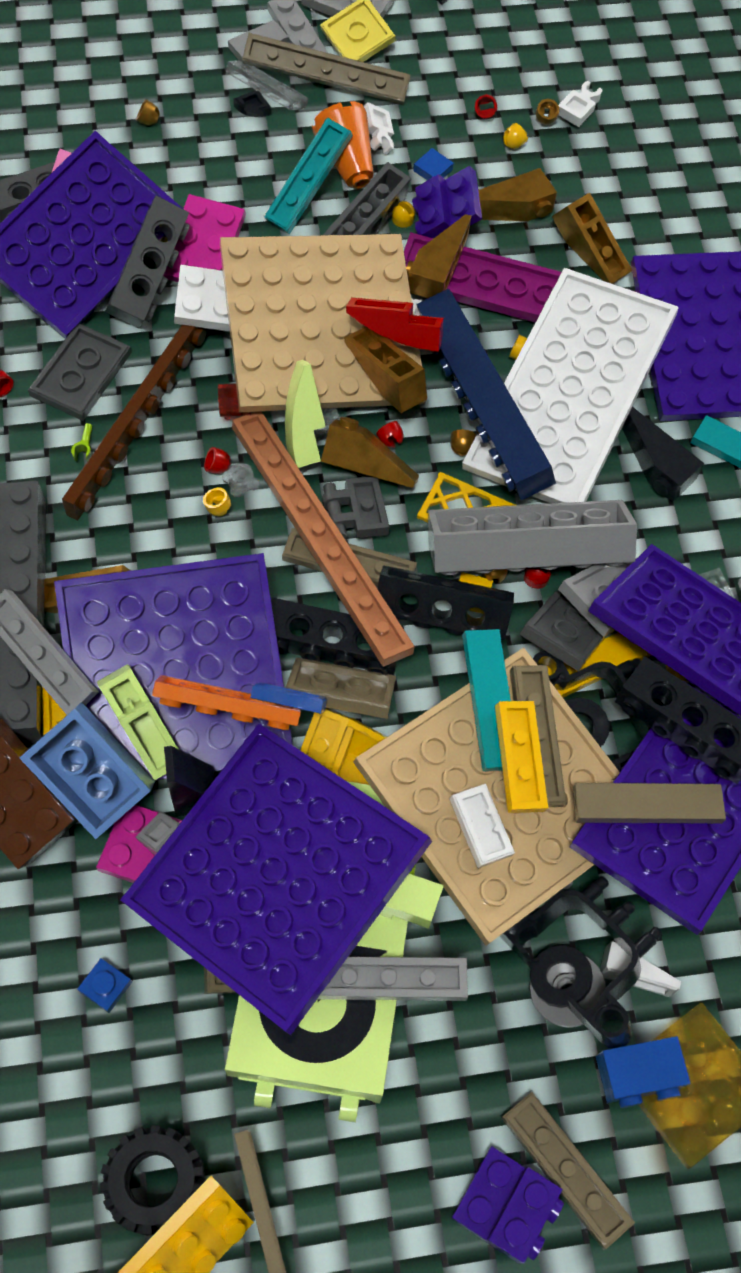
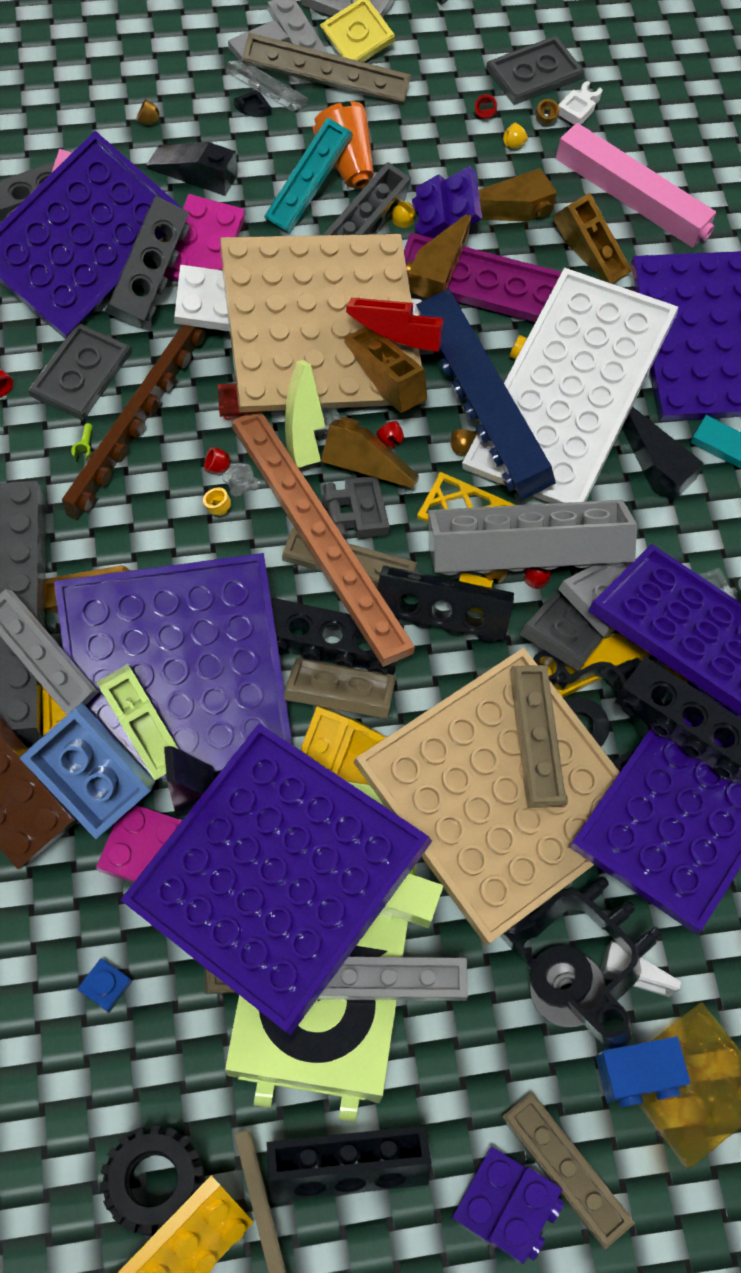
light grey slope [136,811,179,855] -> none
orange plate [152,675,301,730] -> none
blue tile [250,682,327,714] -> none
white plate [364,102,394,155] -> none
blue tile [413,148,454,180] -> none
white plate [449,784,515,868] -> none
teal tile [462,629,511,772] -> none
yellow plate [495,701,548,813] -> none
dark tan tile [573,783,726,823] -> none
none -> black slope [147,142,237,196]
none -> black brick [266,1125,432,1203]
none -> dark grey tile [486,36,585,105]
none -> bright pink brick [556,123,716,248]

